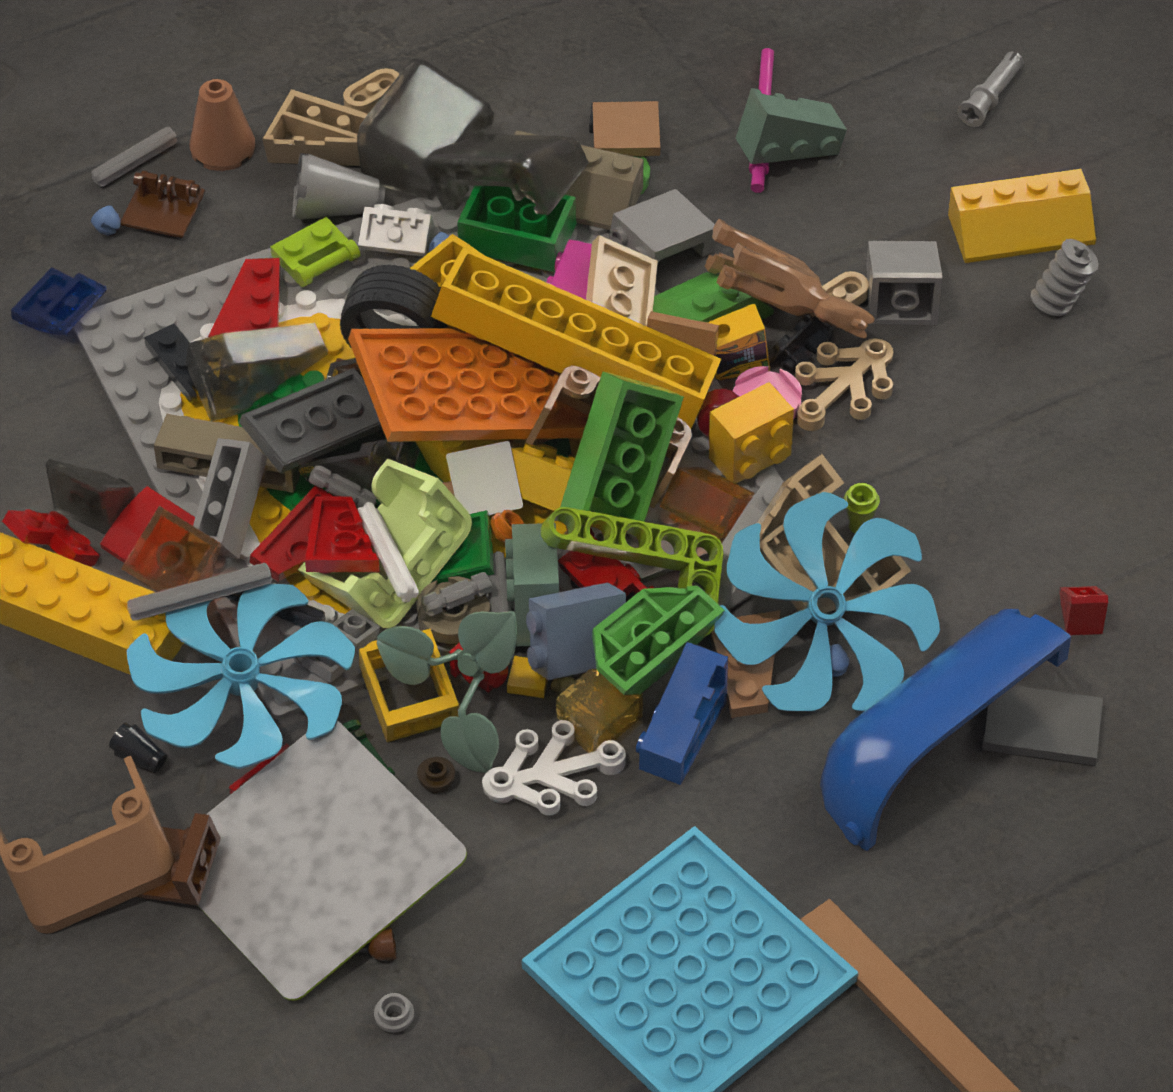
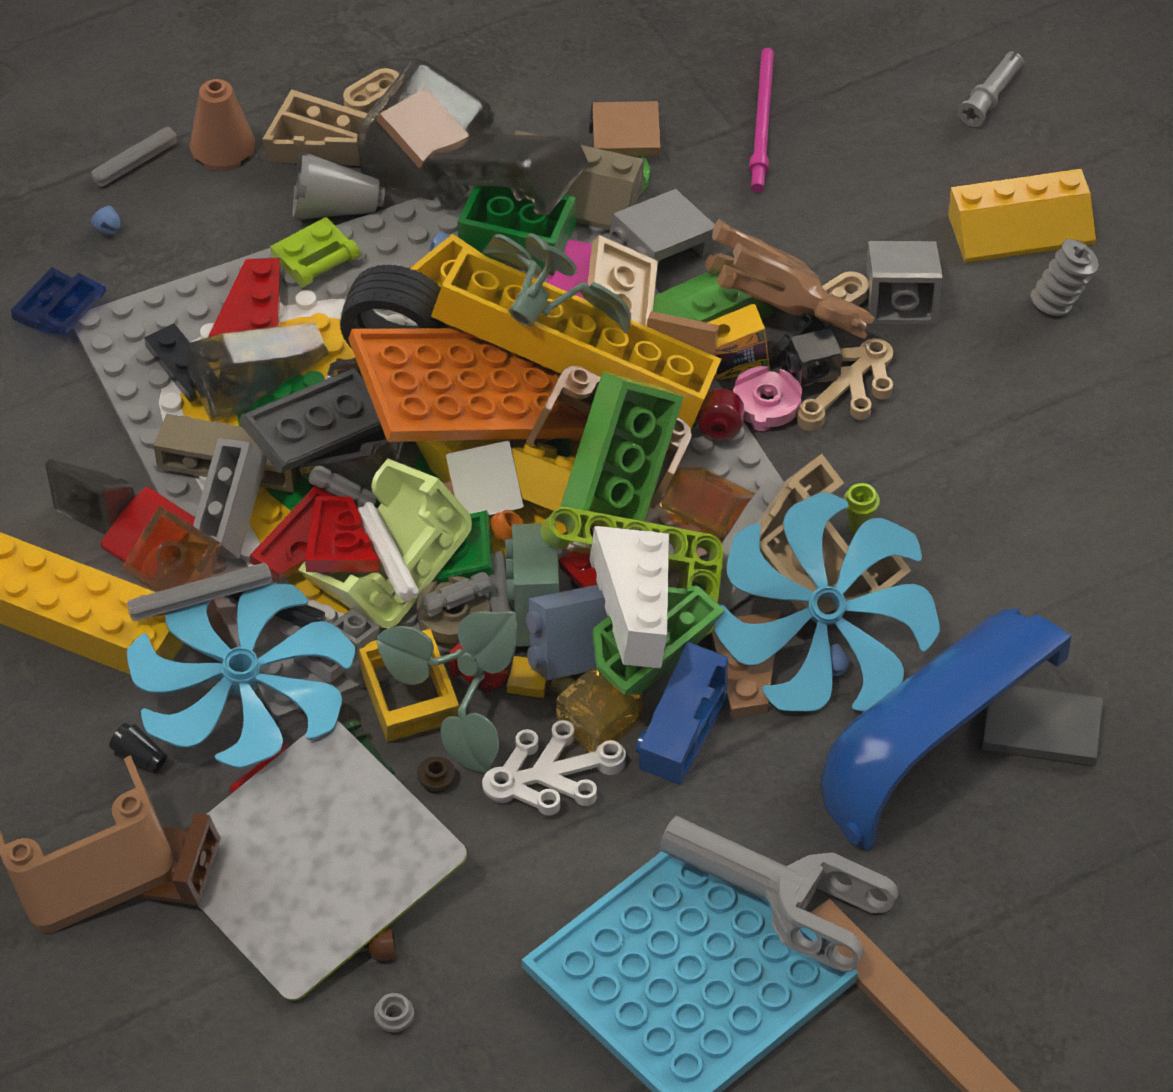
red plate [2,509,100,567] -> none
reddish brown hinge [121,170,206,238] -> none
white bracket [358,204,435,257] -> none
yellow brick [709,382,794,485] -> none
sand green wedge [735,88,847,164] -> none
red slope [1060,586,1108,635] -> none
none -> tile [377,88,470,169]
none -> sand green plant [483,233,631,333]
none -> white wedge [589,526,669,668]
none -> light grey piece [660,816,898,972]
none -> black brick [786,328,842,386]

